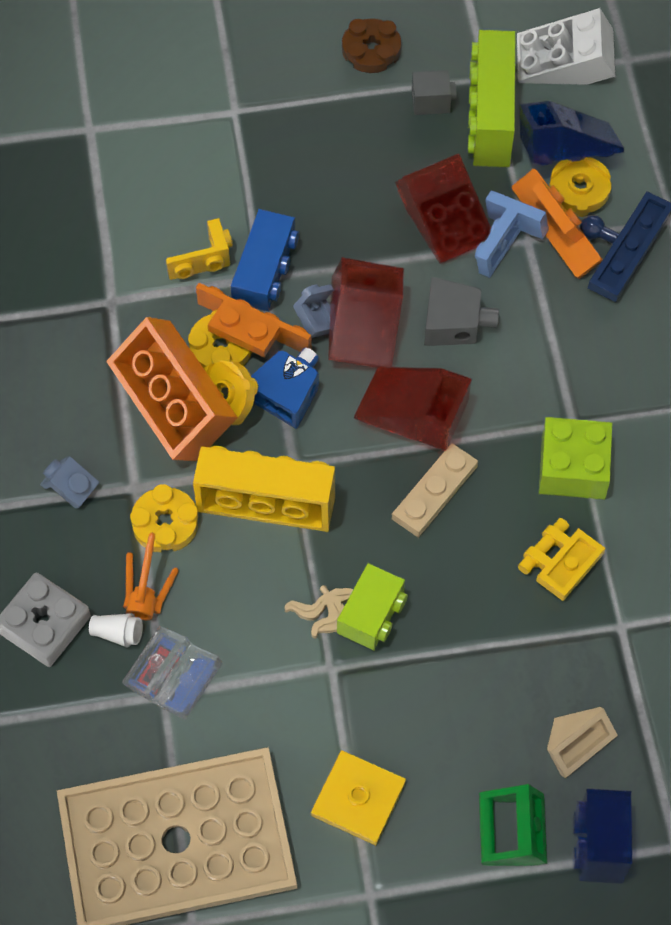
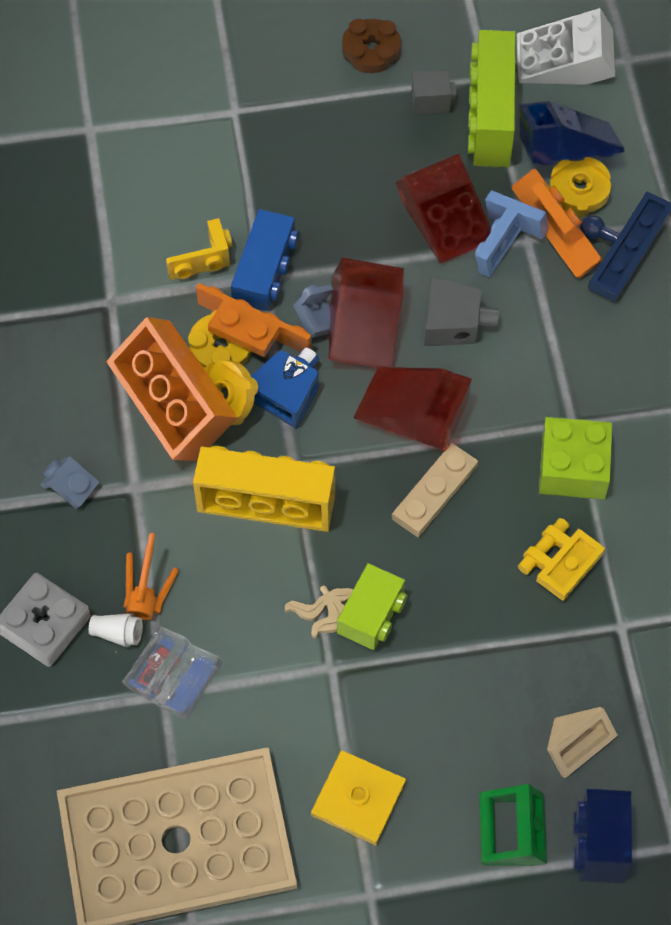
yellow plate [130,484,198,553] -> none

